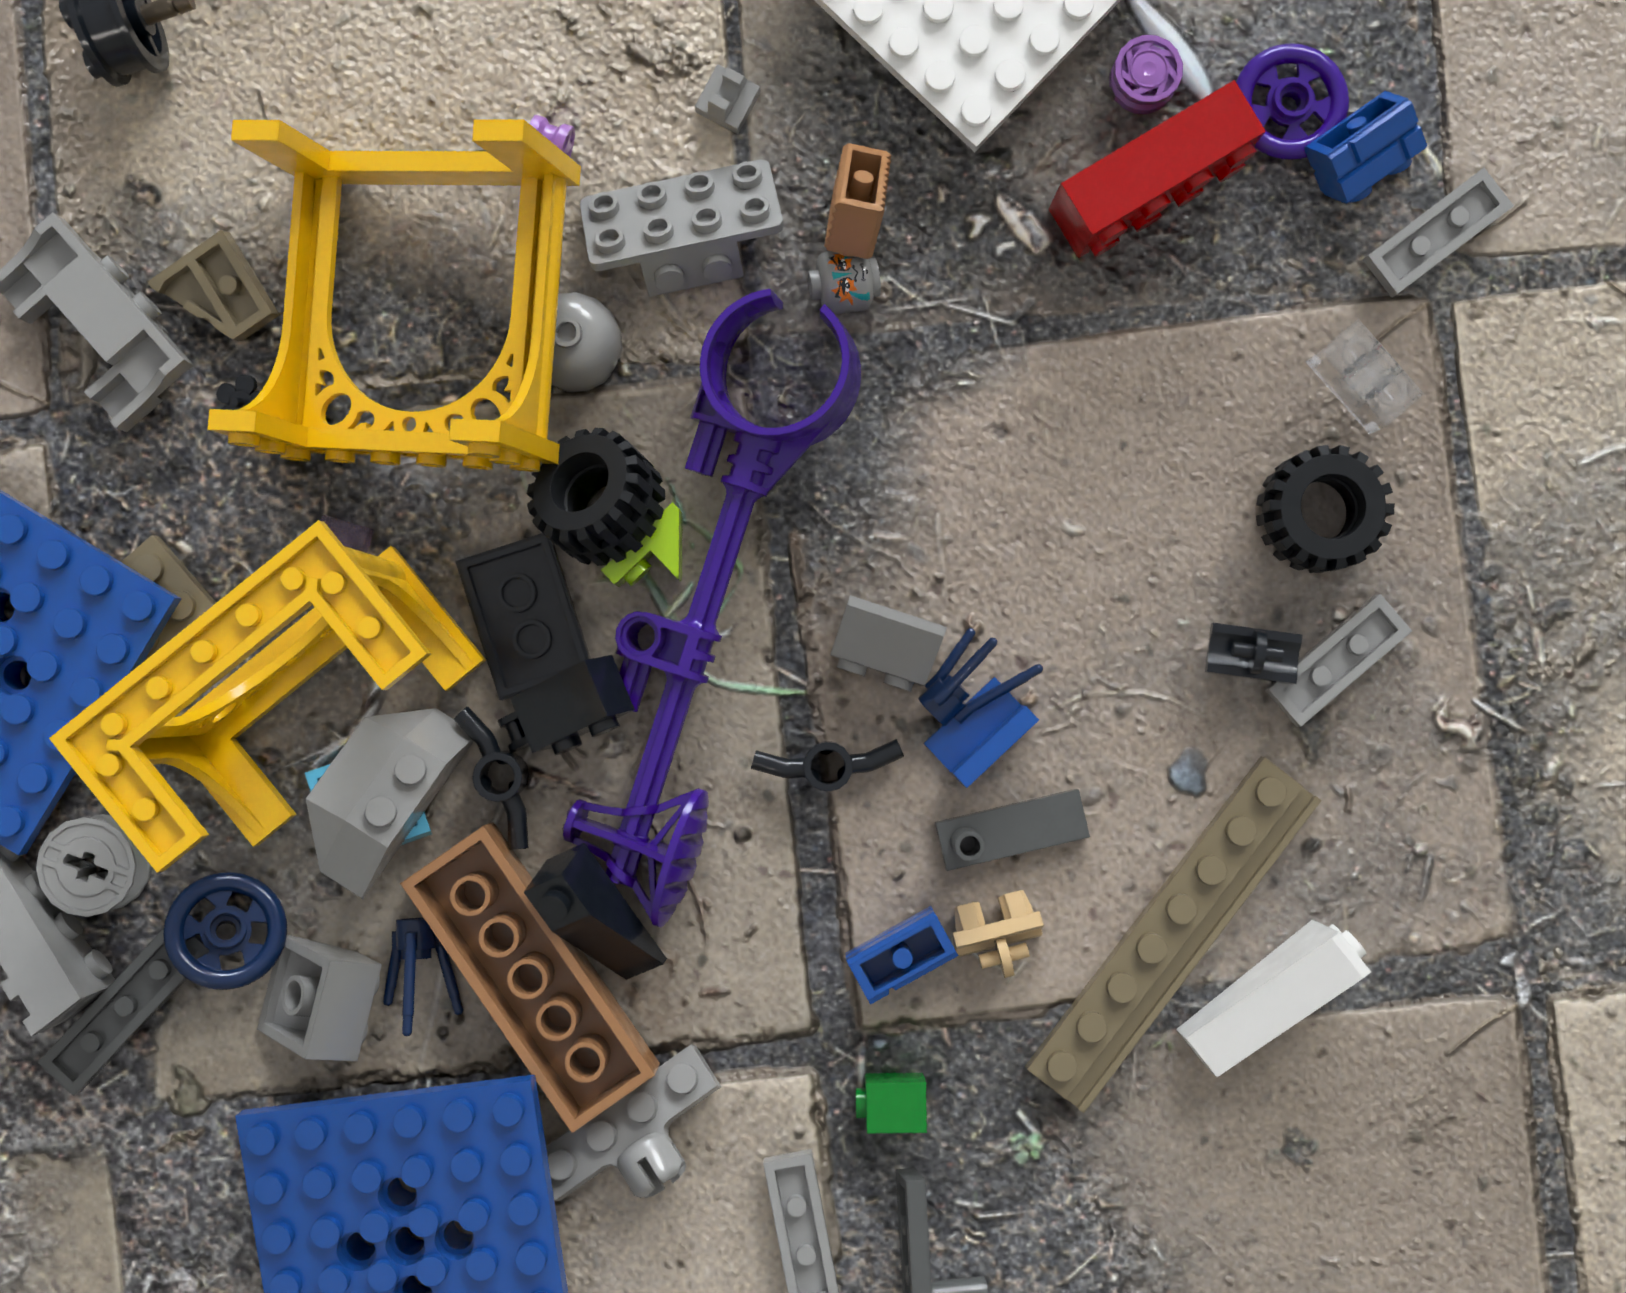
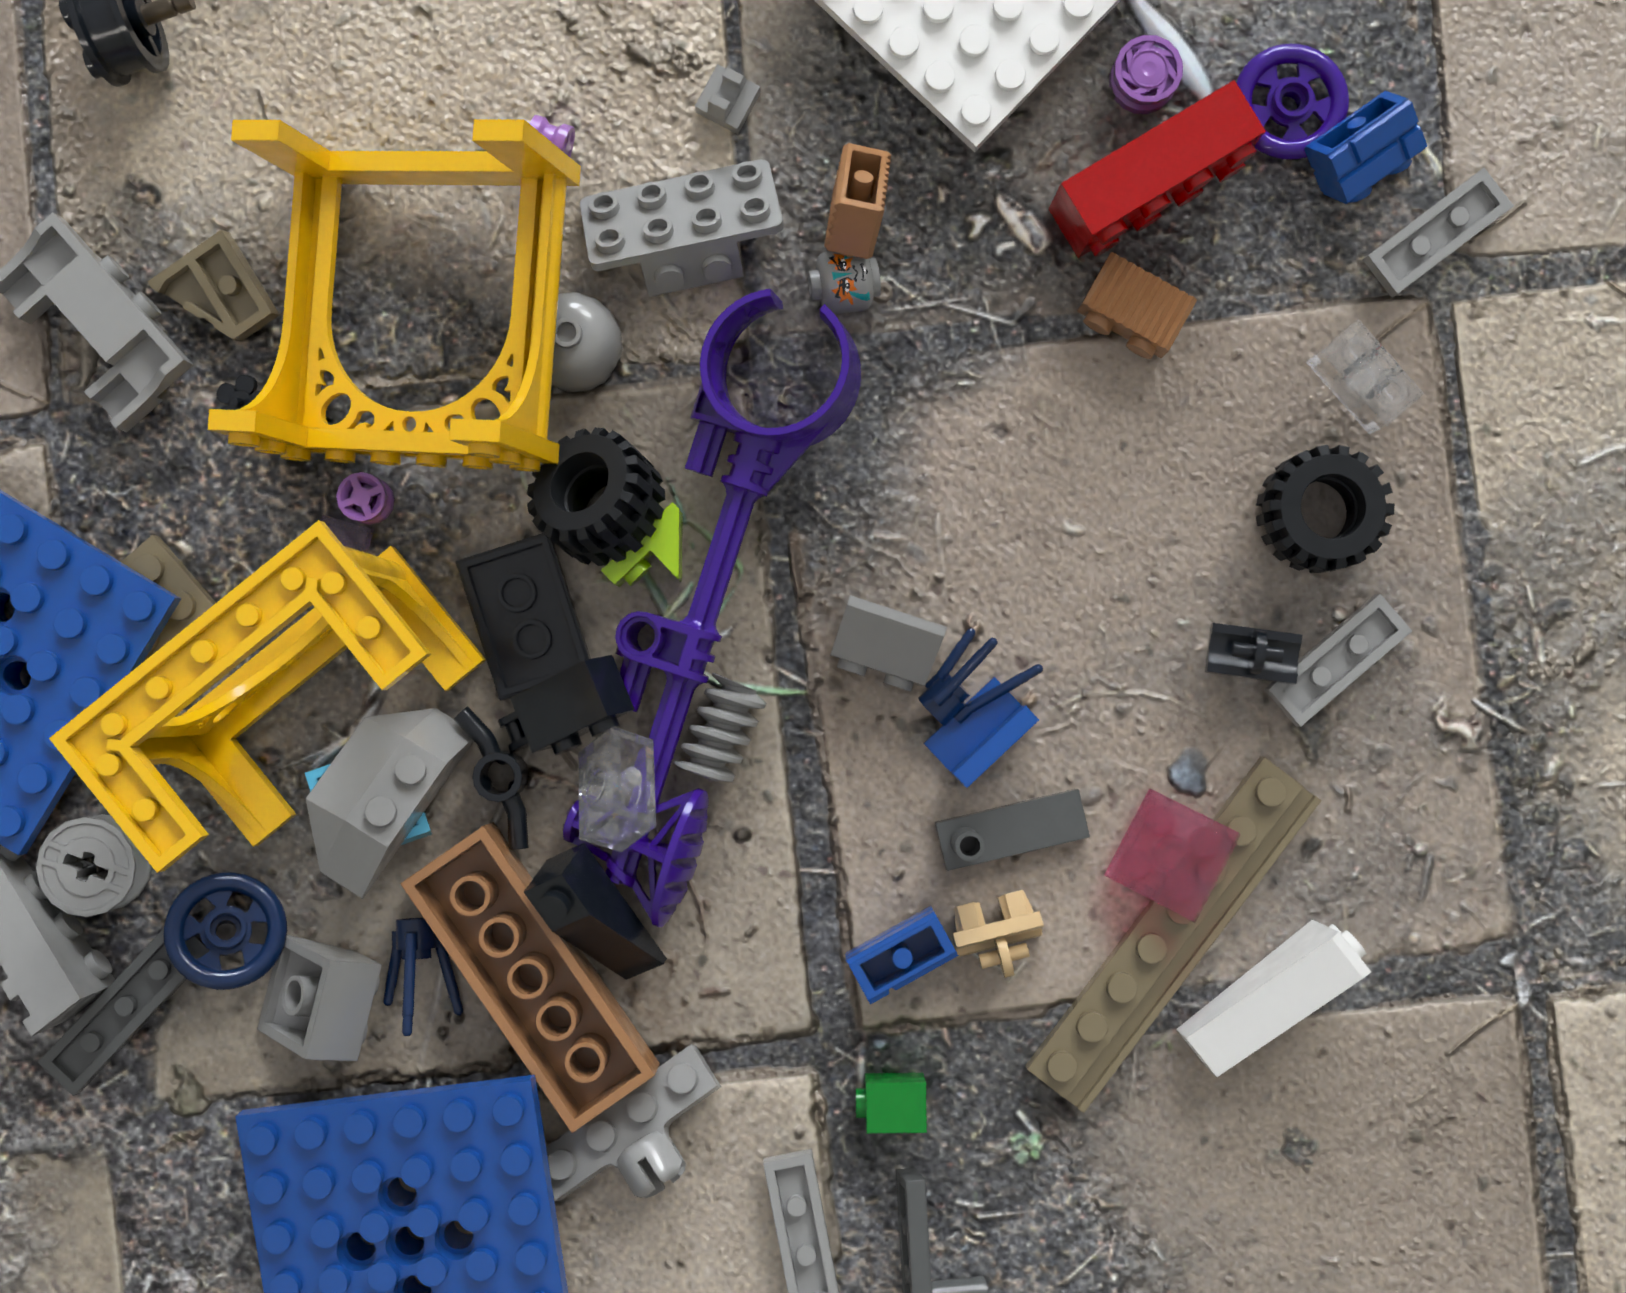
black piece [751,739,904,792] -> none
none -> medium lavender wheel [336,472,394,525]
none -> clear brick [578,726,656,852]
none -> light grey piece [674,672,767,782]
none -> medium nougat brick [1077,252,1197,359]
none -> clear pink plate [1104,788,1241,923]

